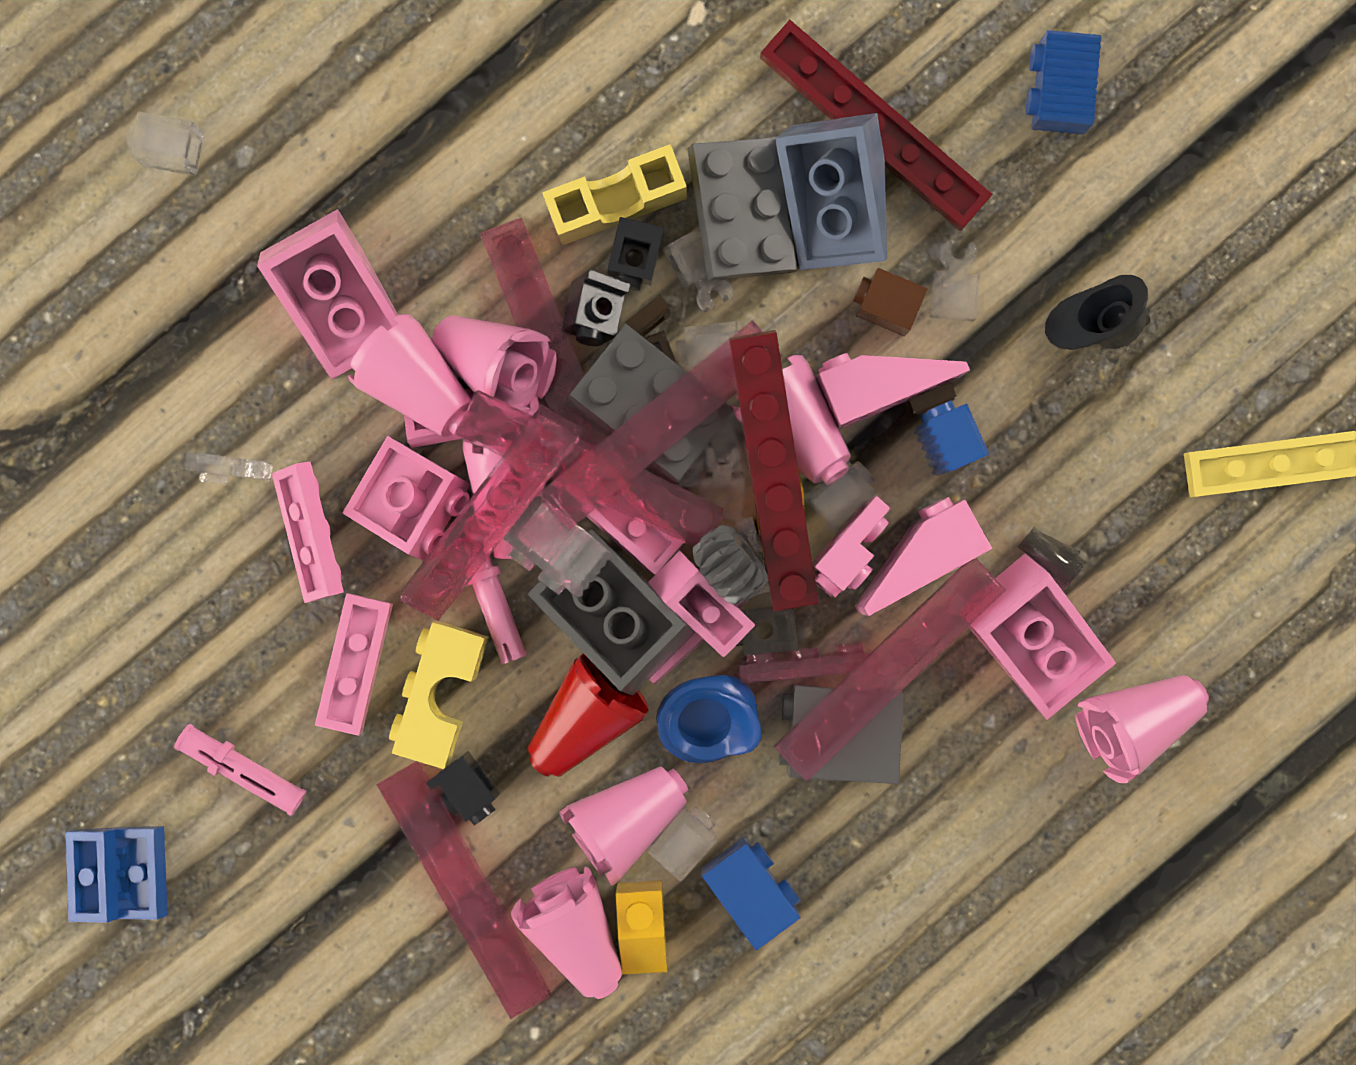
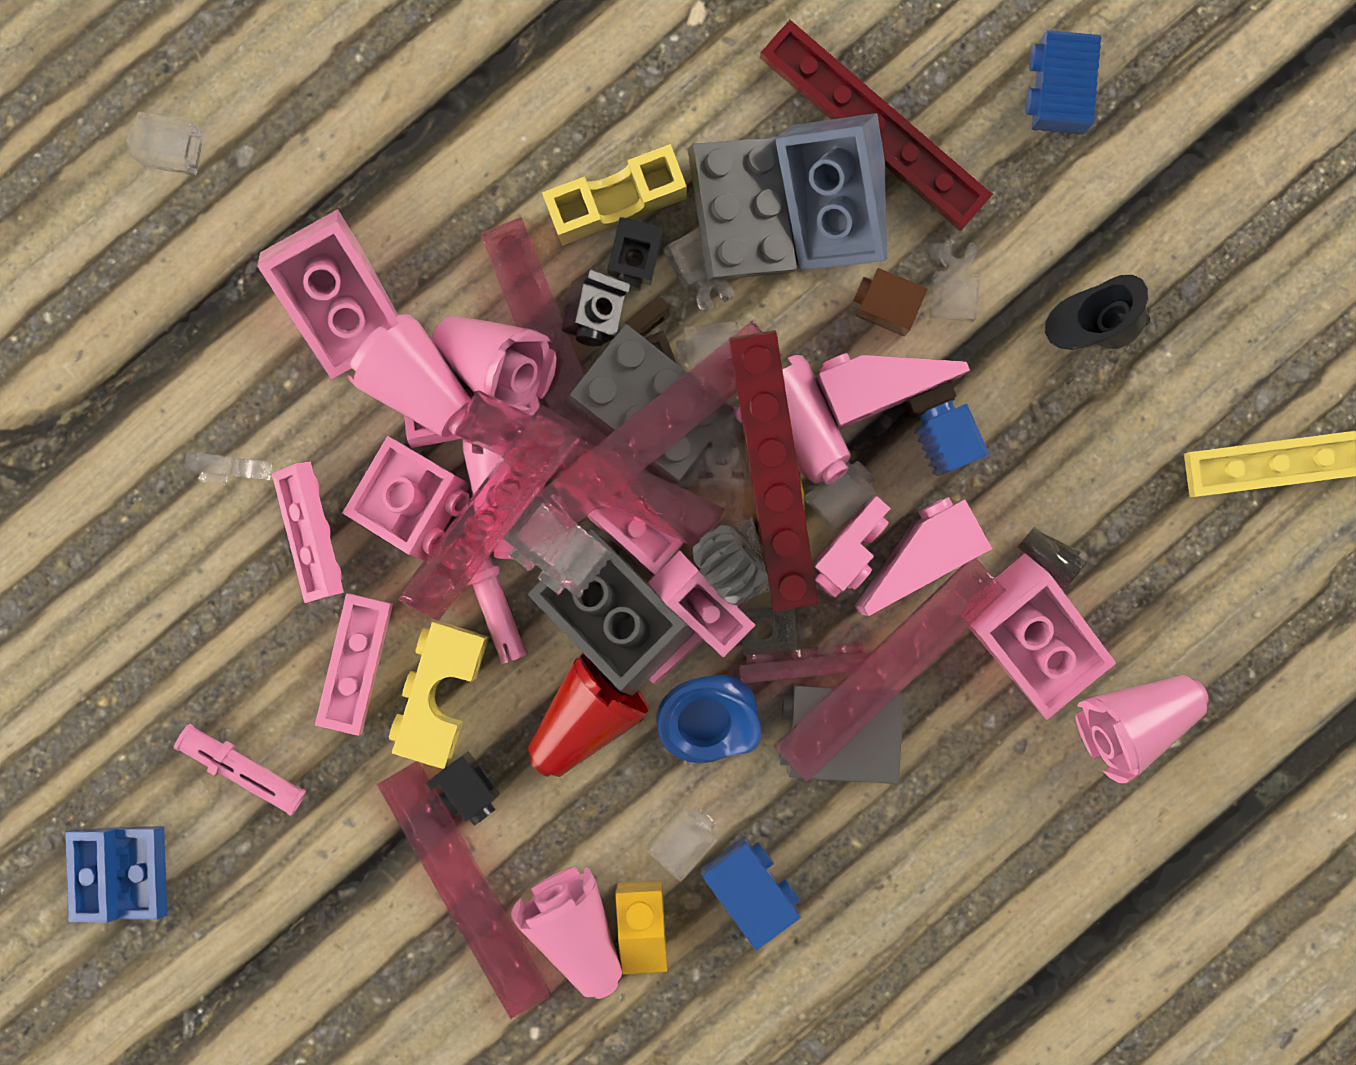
bright pink cone [559,766,688,886] -> none

